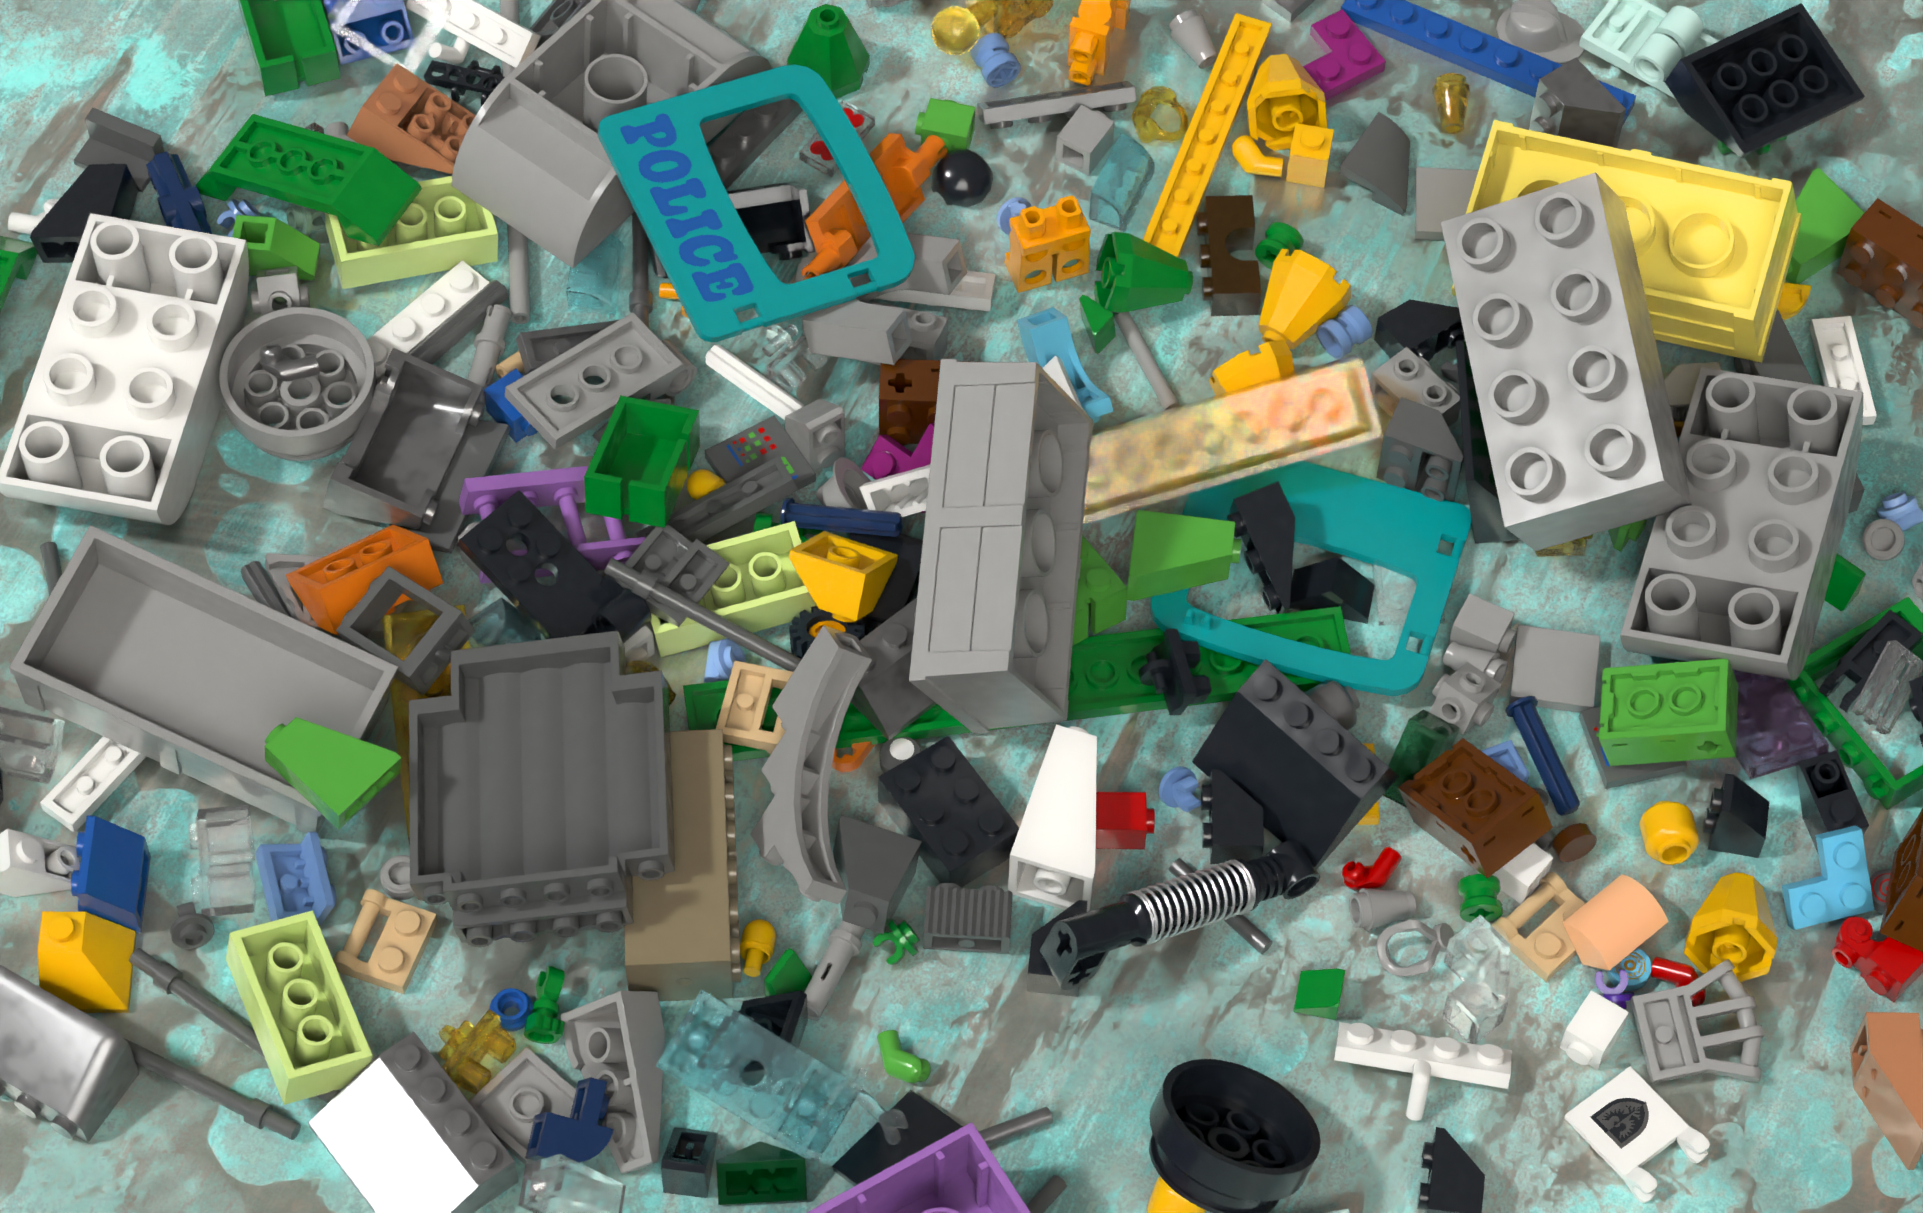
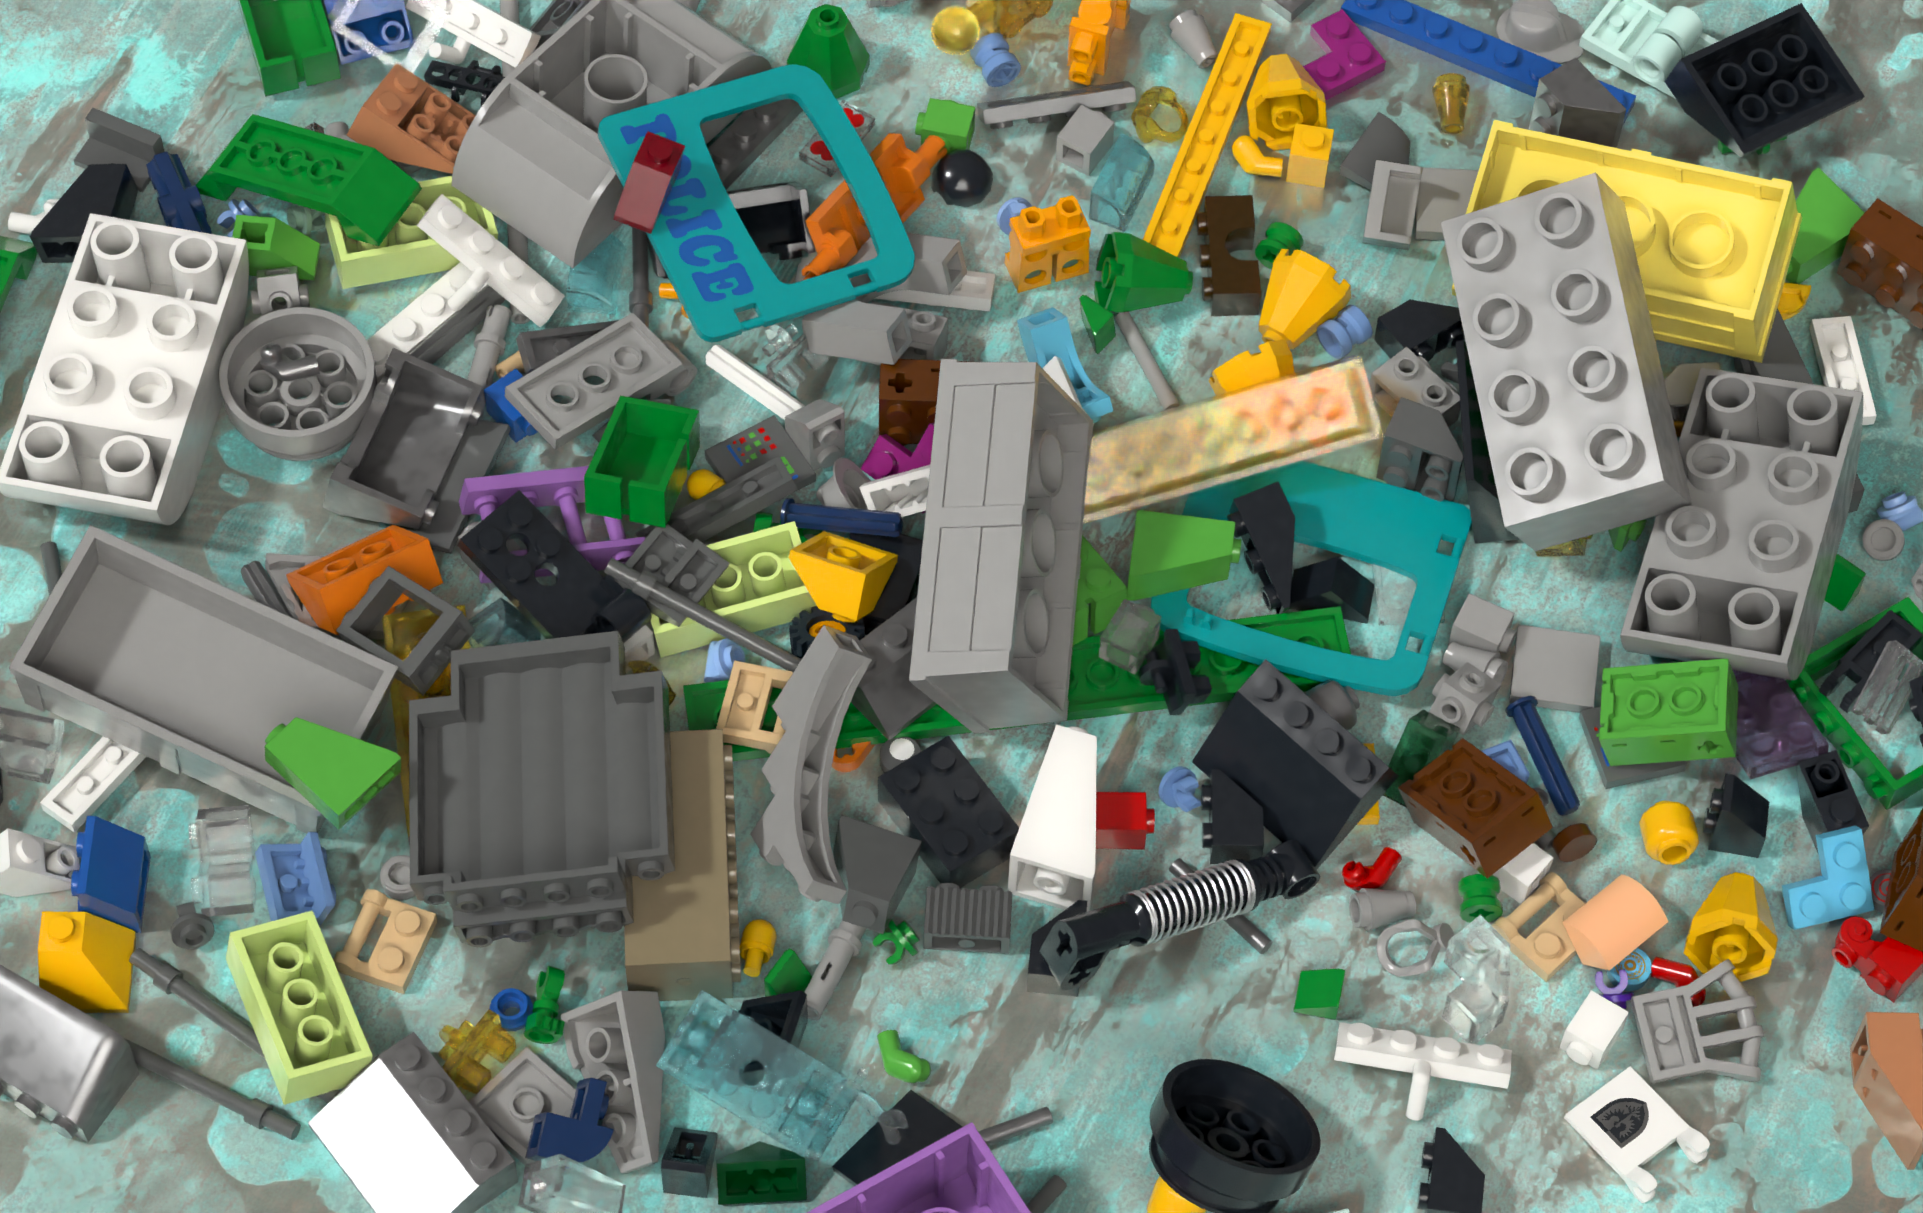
none -> white plate [417,194,565,328]
none -> dark red slope [613,131,685,234]
none -> clear brick [1099,599,1161,675]
none -> light grey panel [1362,160,1423,250]

